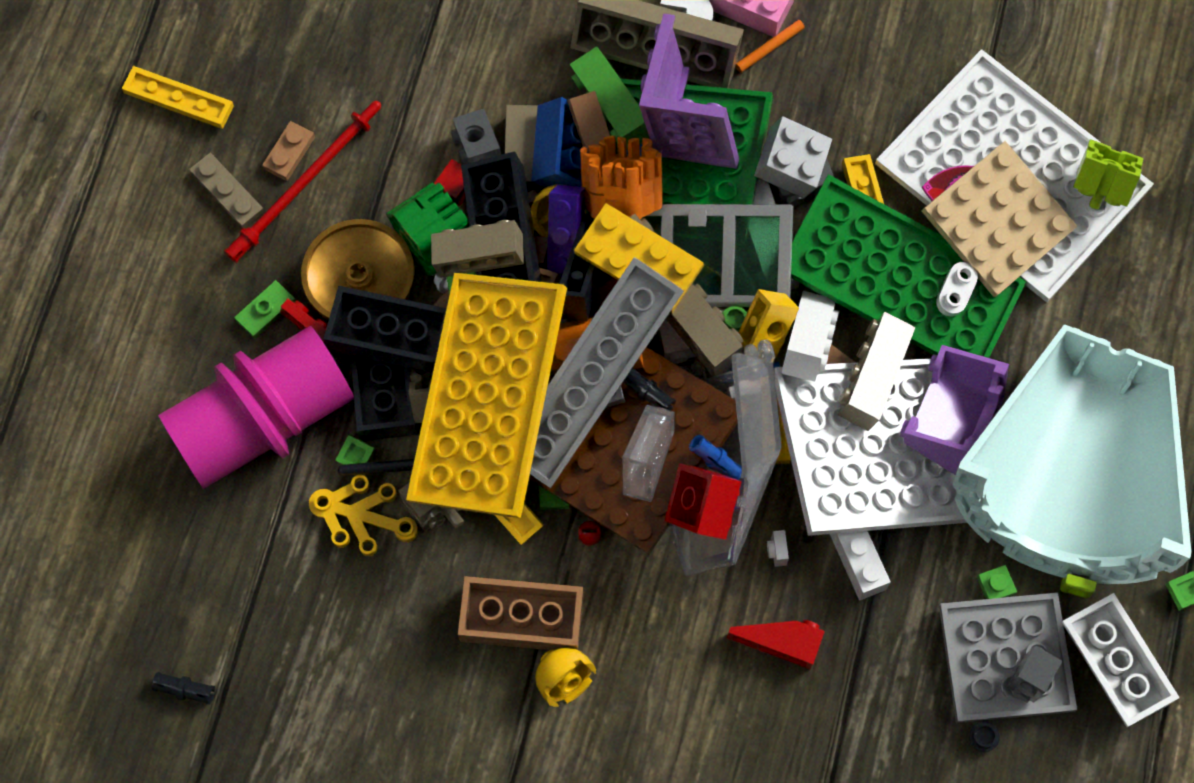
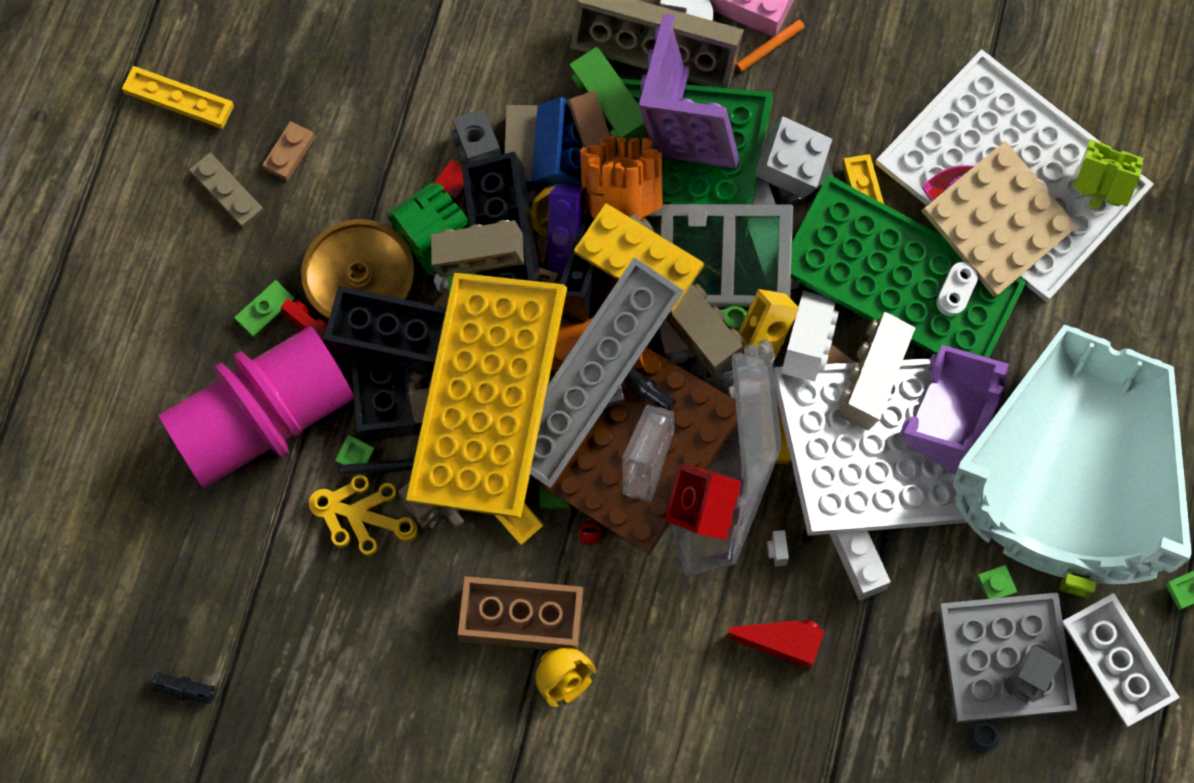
red bar [224,101,381,264] -> none
blue pin [689,435,743,480] -> none

